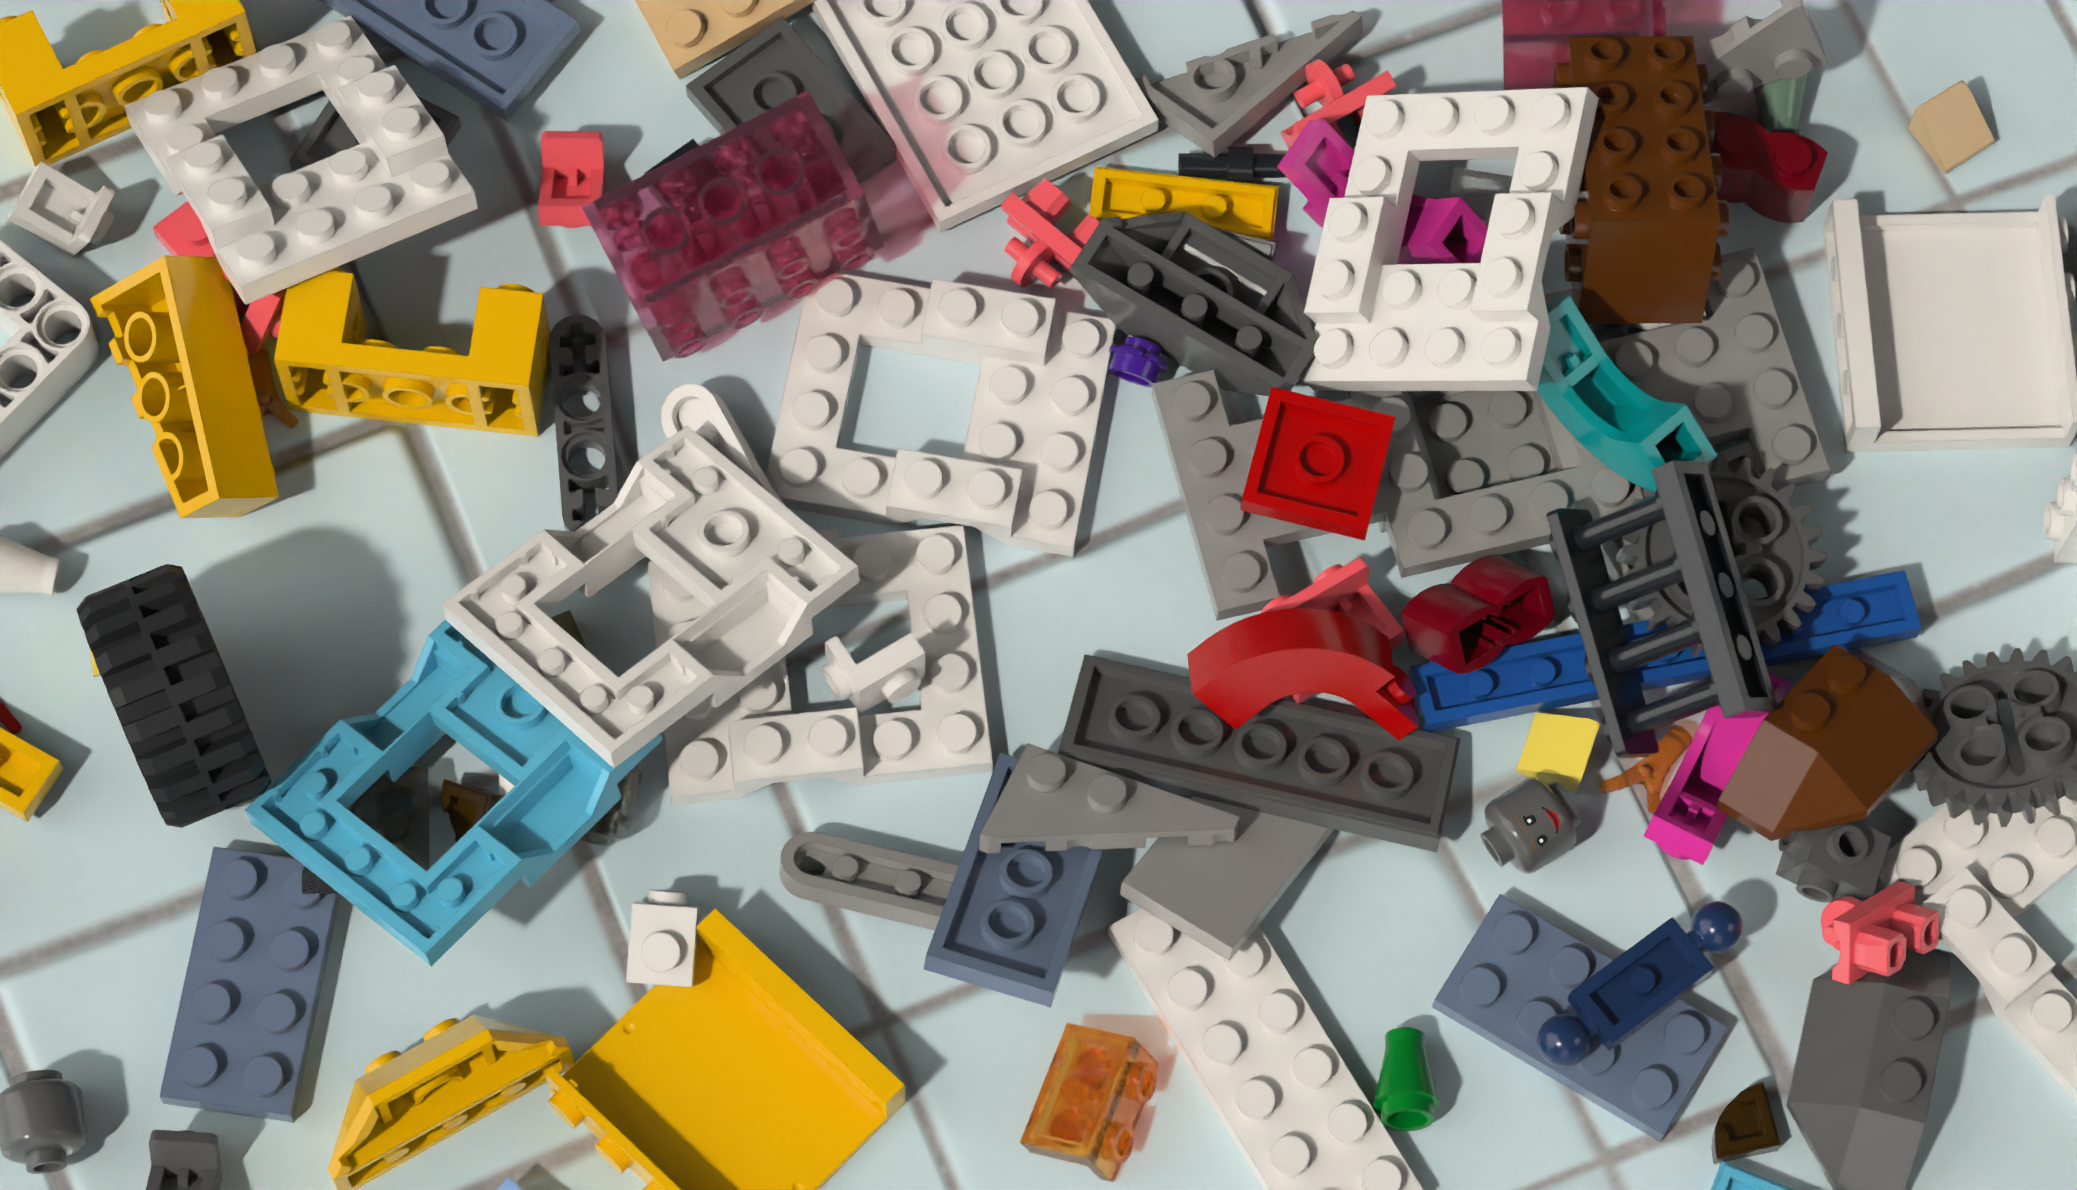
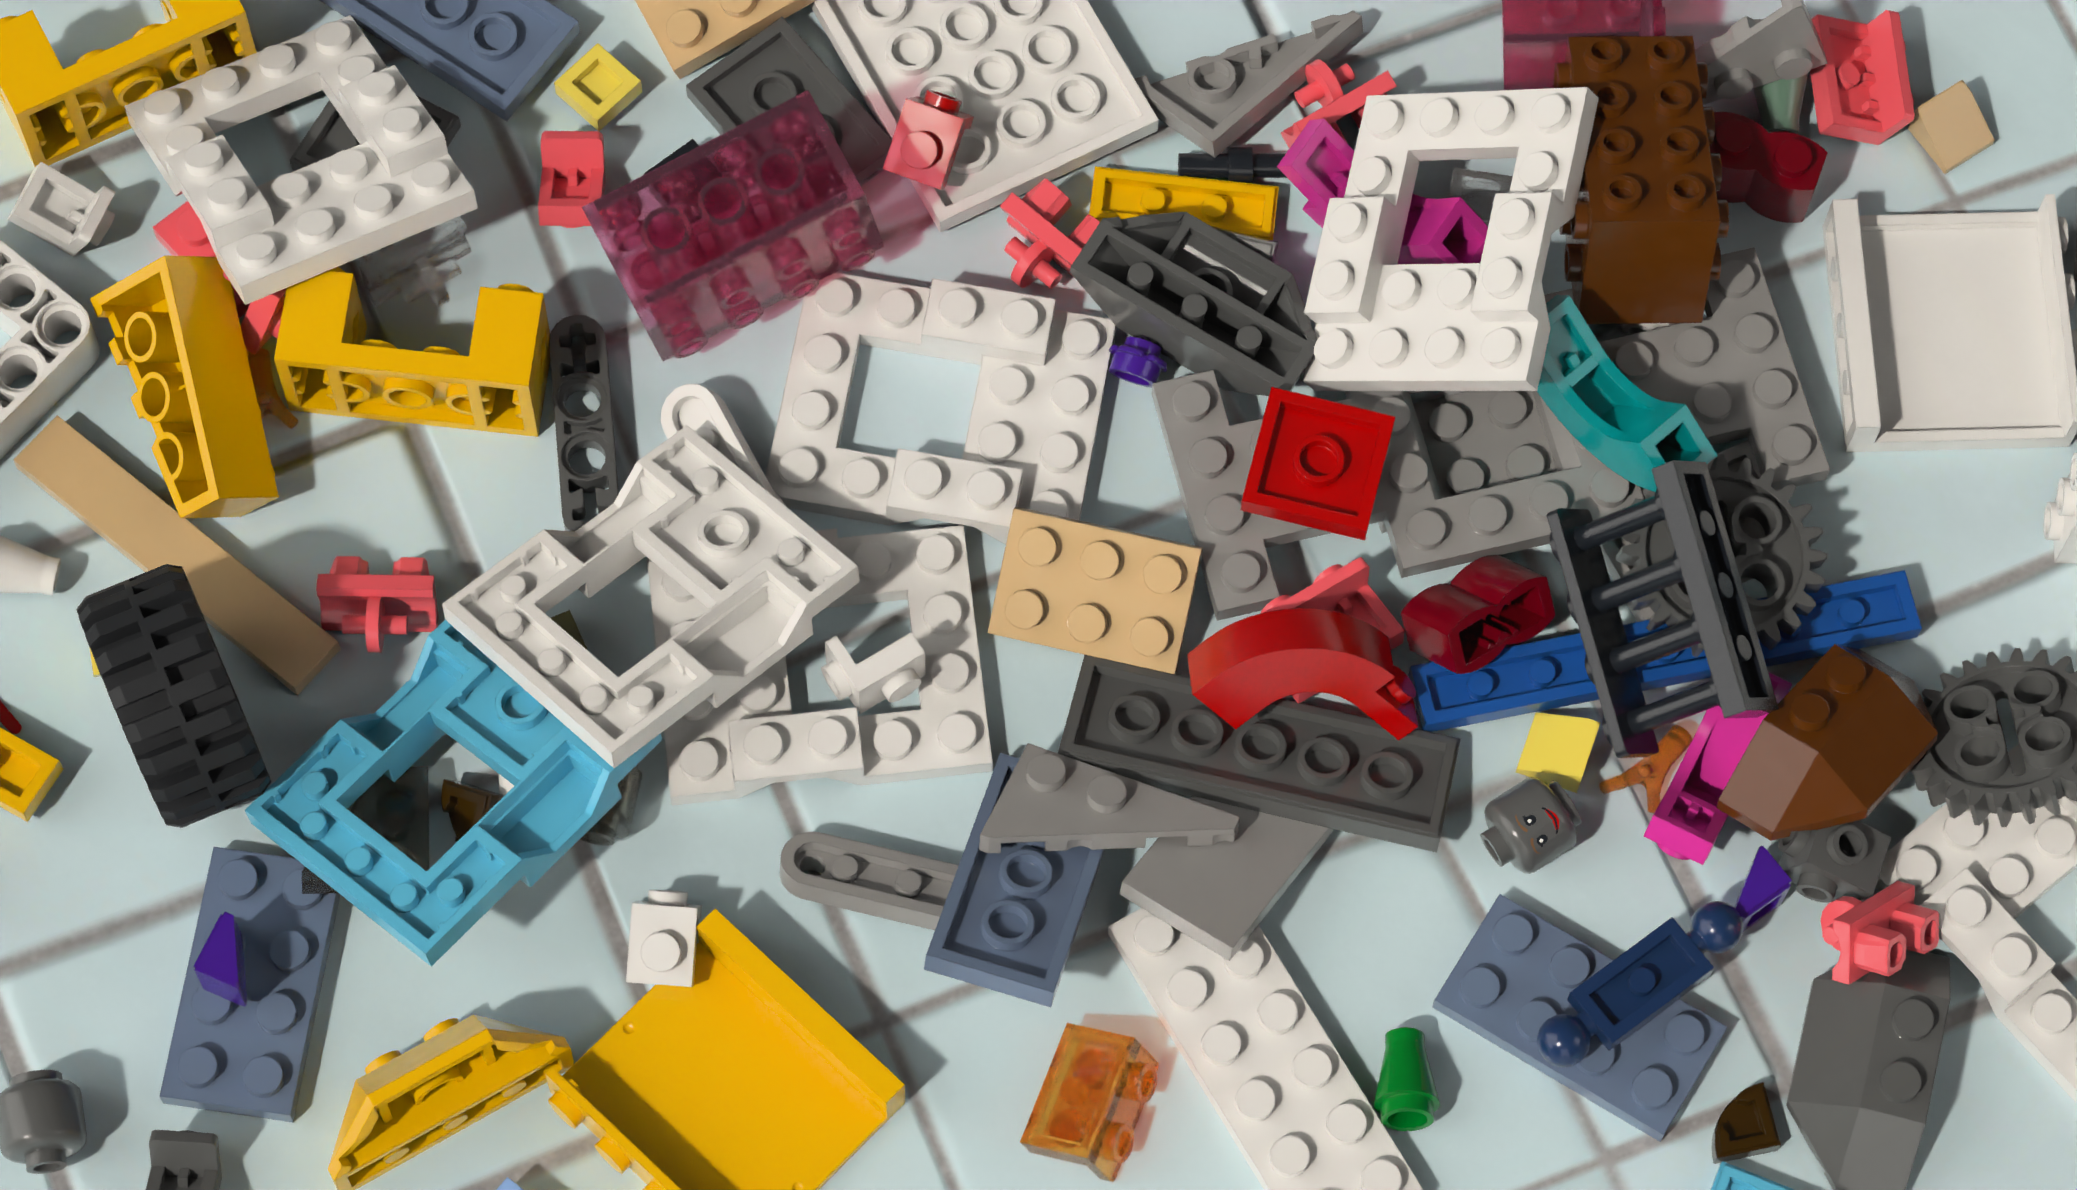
none -> tan tile [13,415,341,696]
none -> dark purple slope [193,912,247,1007]
none -> coral hips [316,556,439,653]
none -> clear hips [358,216,471,307]
none -> light yellow plate [554,43,642,131]
none -> bracket [883,90,974,190]
none -> tan plate [987,507,1203,674]
none -> dark purple slope [1734,846,1792,932]
none -> coral bracket [1810,10,1915,145]

